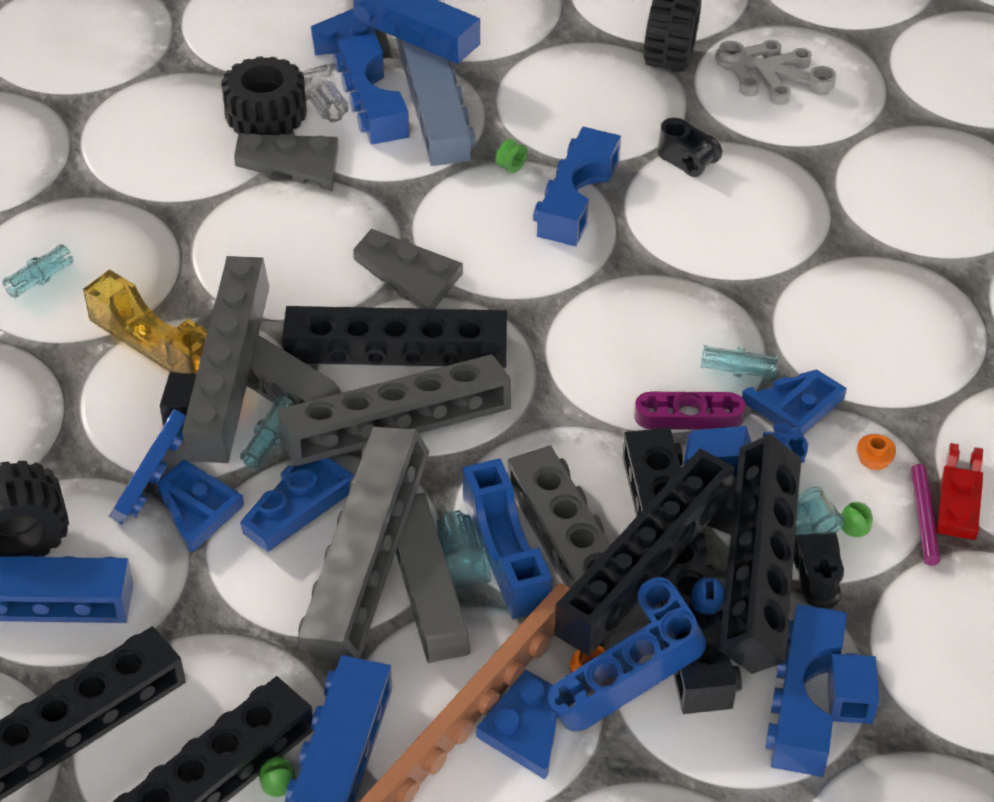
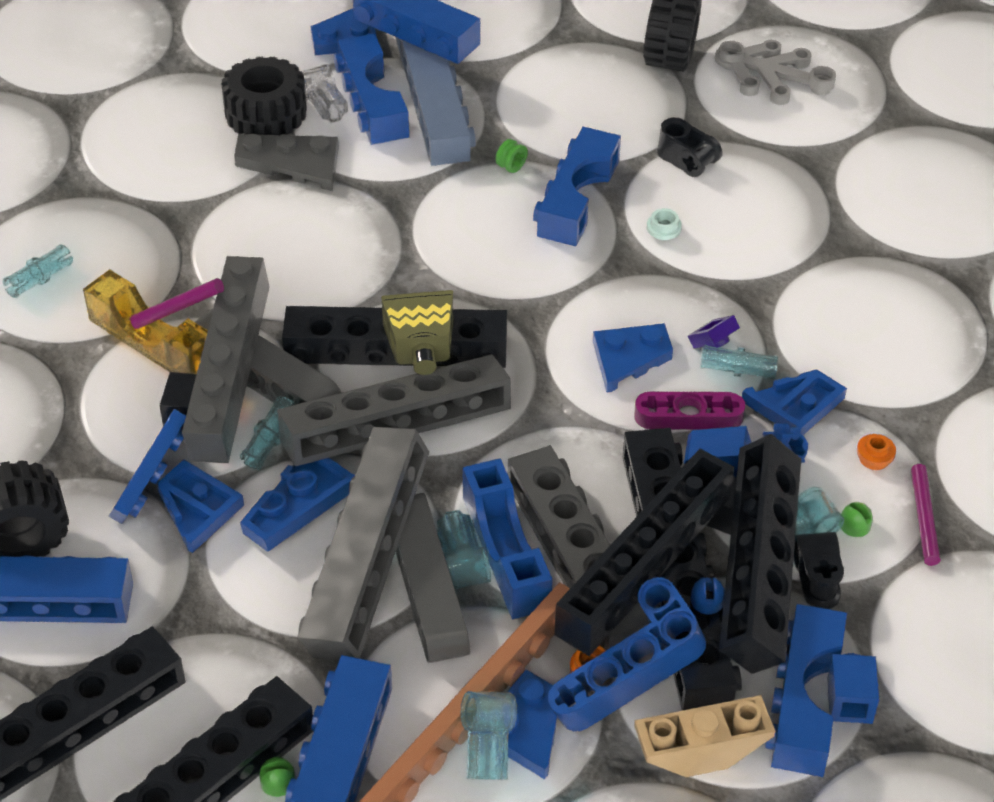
dark grey wing [353,228,463,309] -> none
red hinge [936,443,984,540] -> none
none -> magenta bar [130,278,224,329]
none -> olive torso [381,290,454,375]
none -> clear light blue piece [460,691,517,780]
none -> blue wing [593,323,673,392]
none -> tan slope [634,695,775,777]
none -> light aqua plate [647,208,682,240]
none -> dark purple plate [687,315,740,350]

